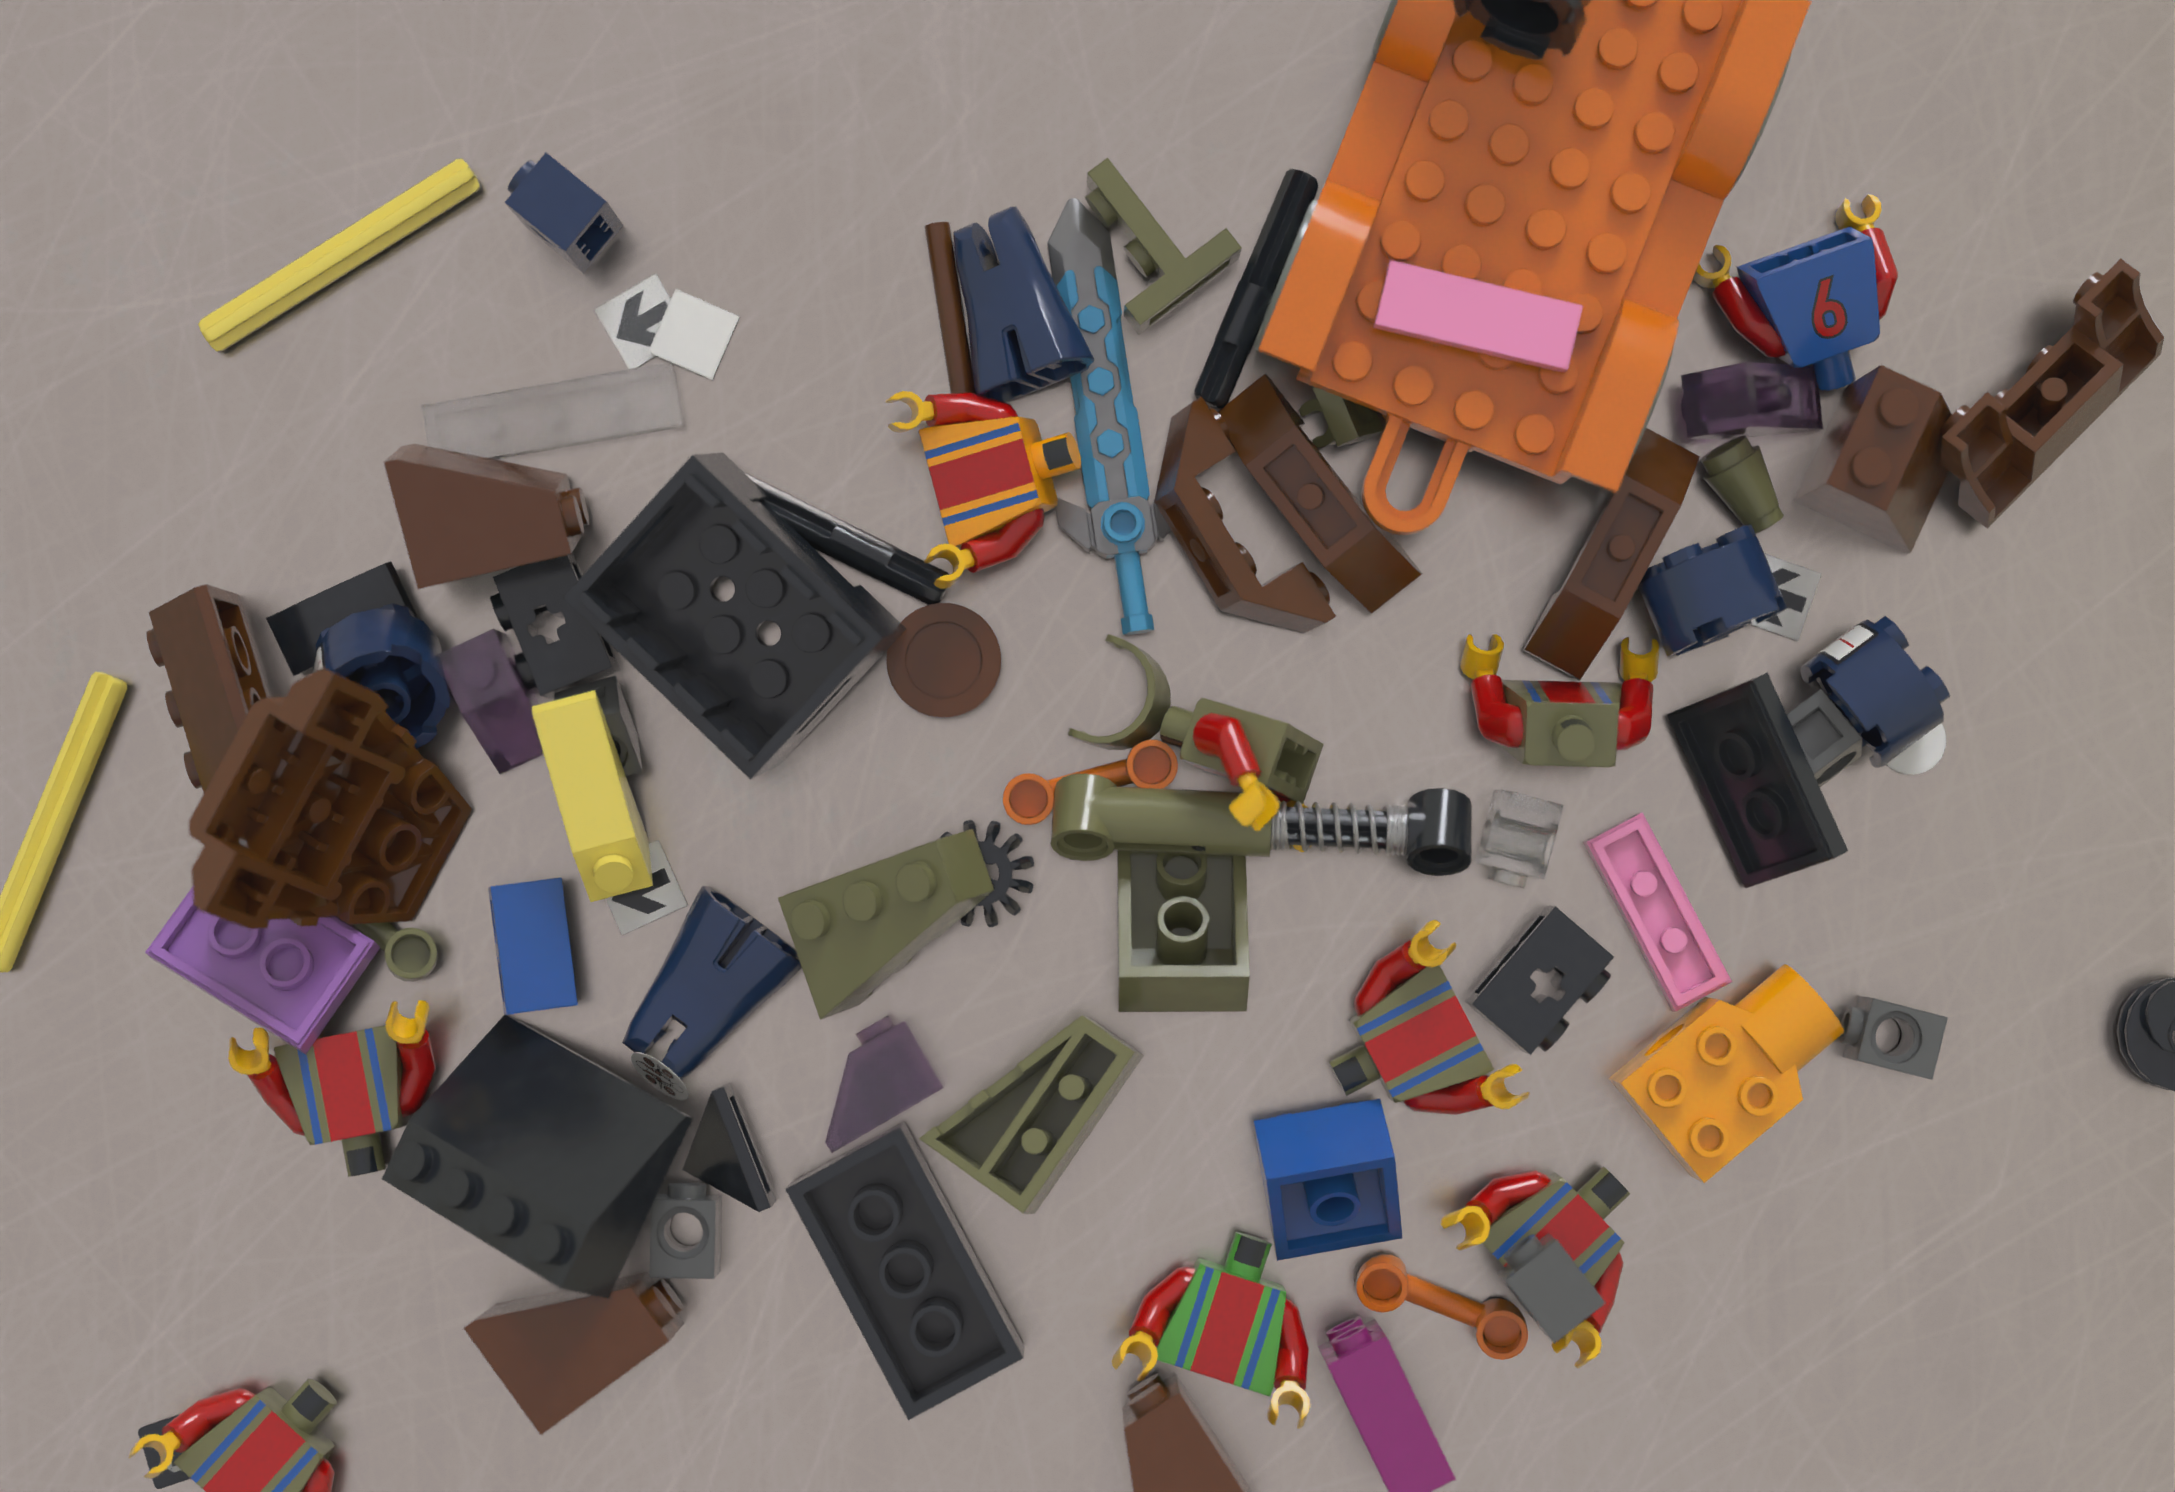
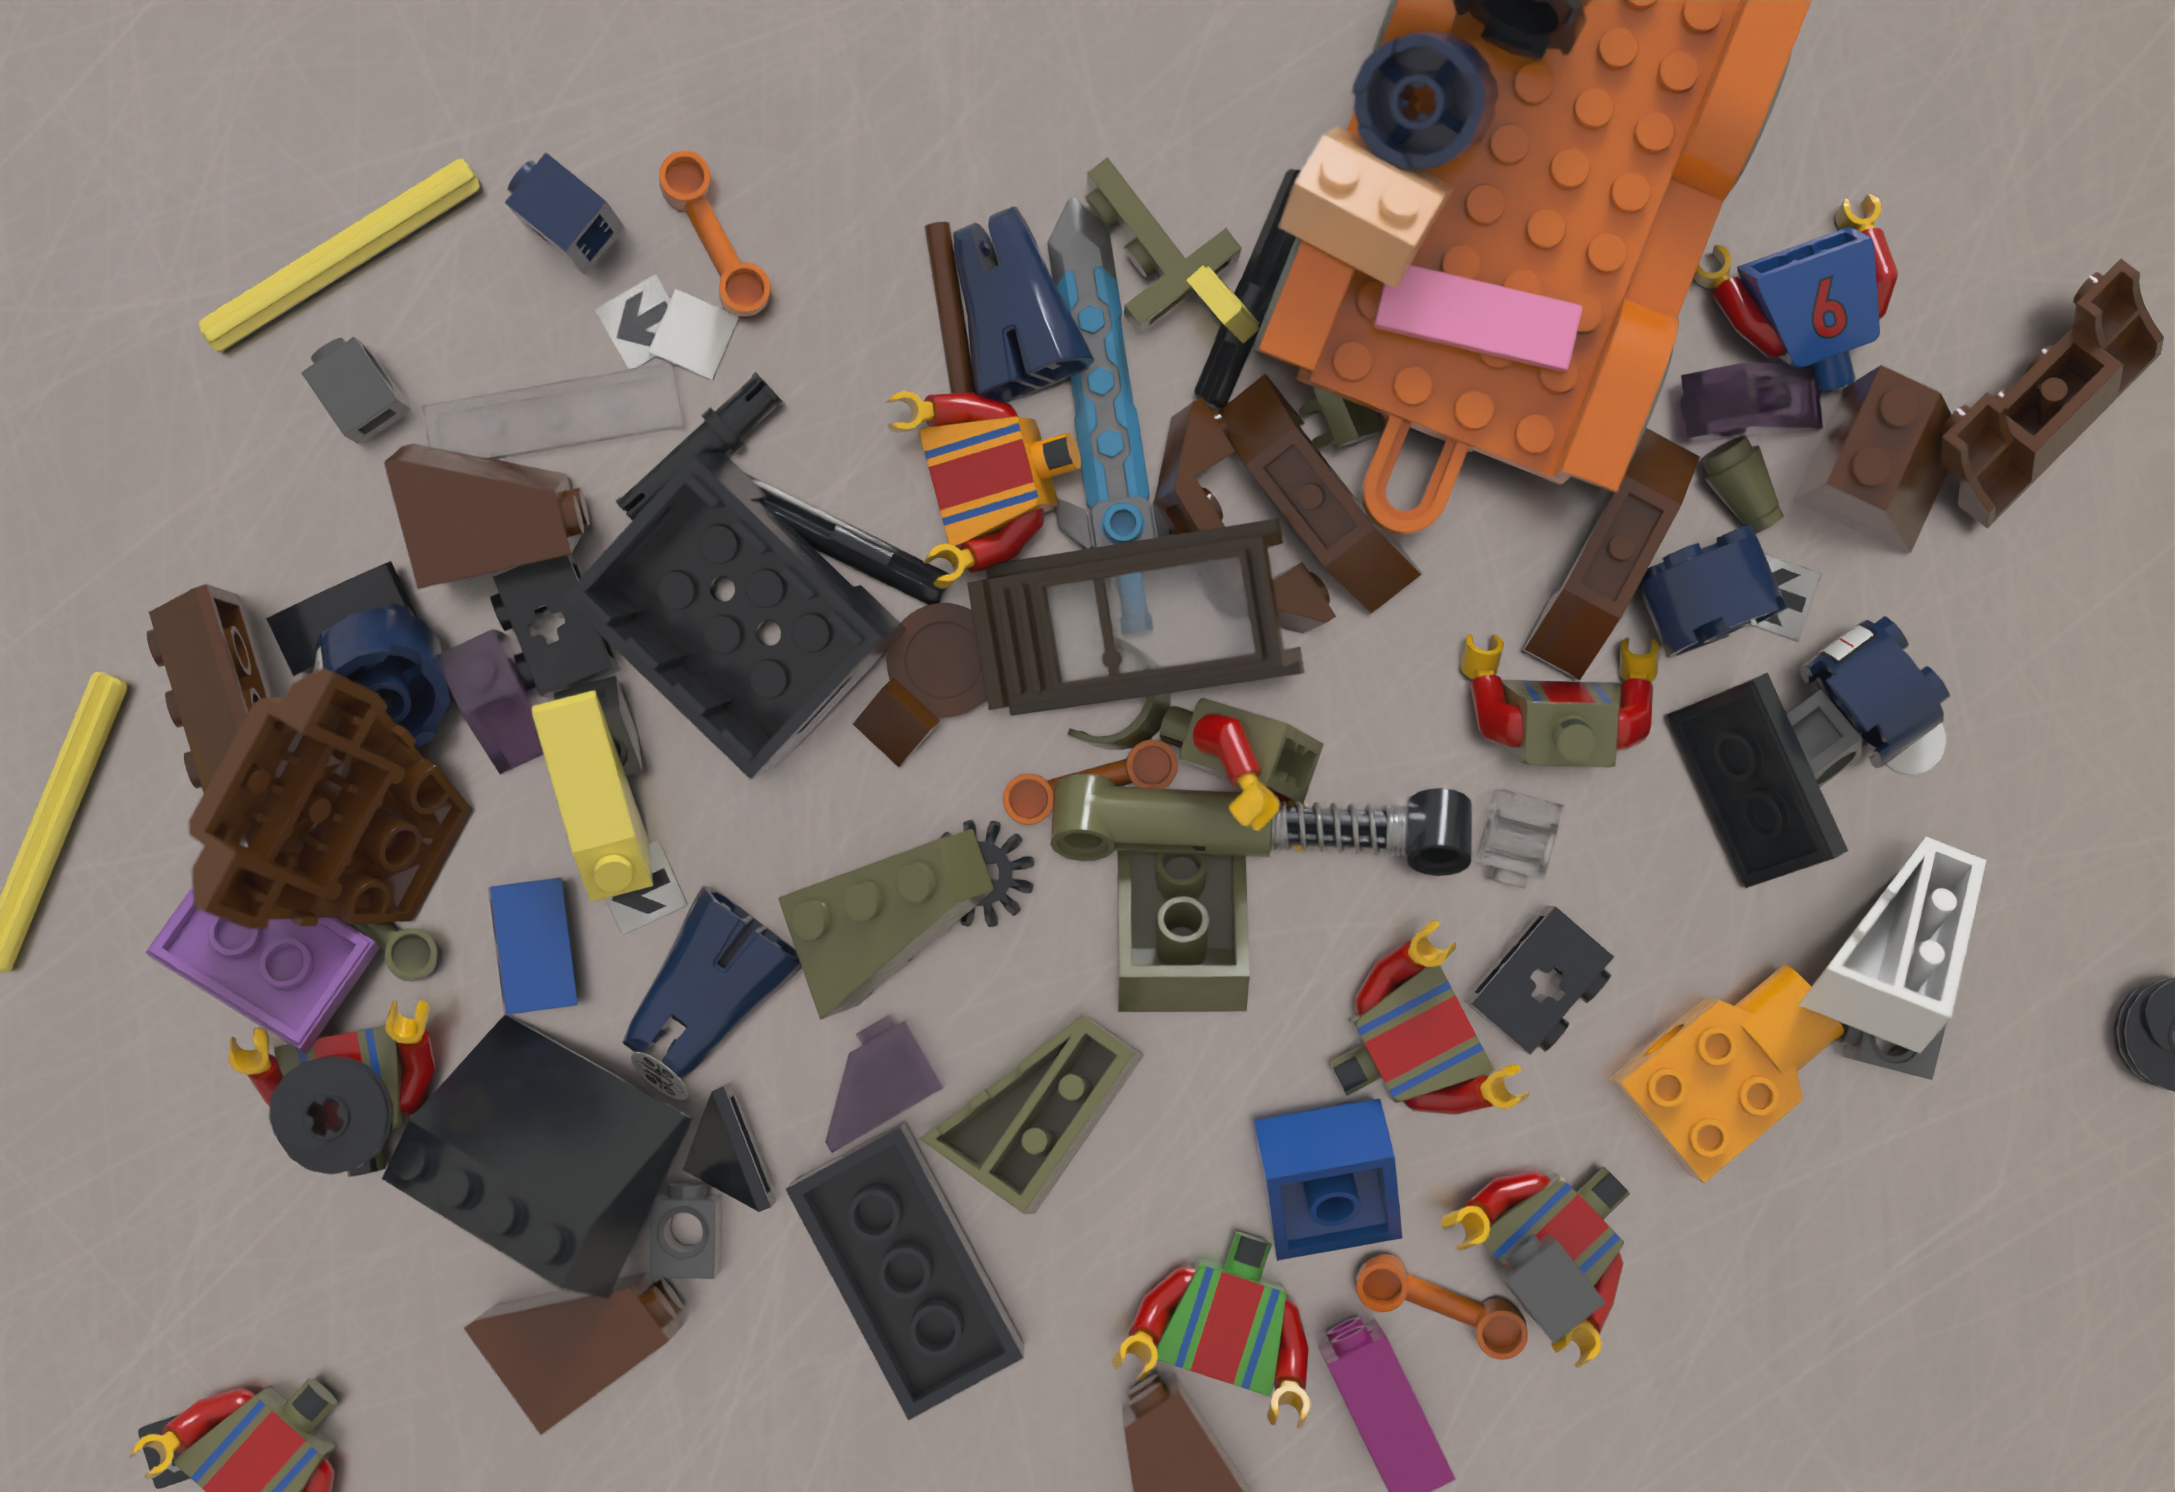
bright pink tile [1583,812,1732,1012] -> none
none -> black piece [269,1056,394,1175]
none -> dark grey brick [301,337,409,444]
none -> black pin [616,372,784,521]
none -> orange bar [659,150,770,317]
none -> reddish brown tile [853,678,940,767]
none -> dark brown piece [967,518,1304,716]
none -> light yellow tile [1186,265,1260,344]
none -> light nougat slope [1279,126,1454,289]
none -> dark blue brick [1352,31,1498,169]
none -> white wedge [1799,837,1987,1053]

